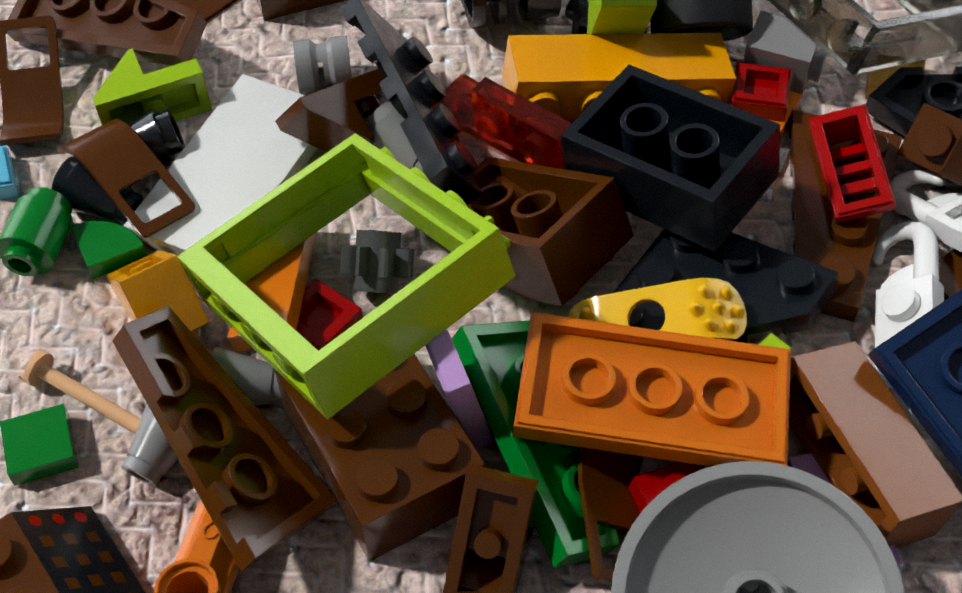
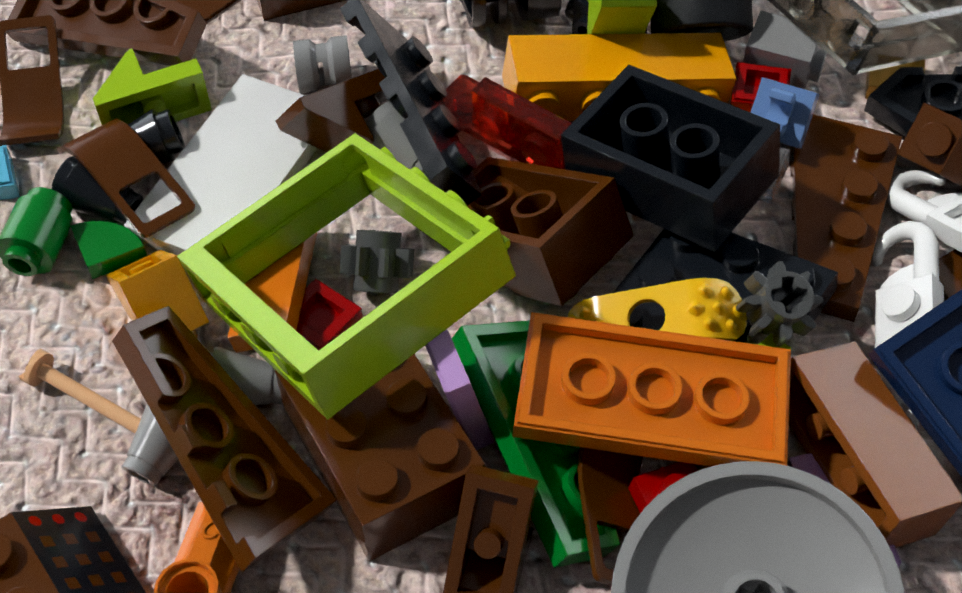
green tile [0,404,79,486] -> none
red slope [808,104,896,224] -> none
none -> dark grey gear [736,261,824,347]
none -> medium blue tile [750,77,820,149]

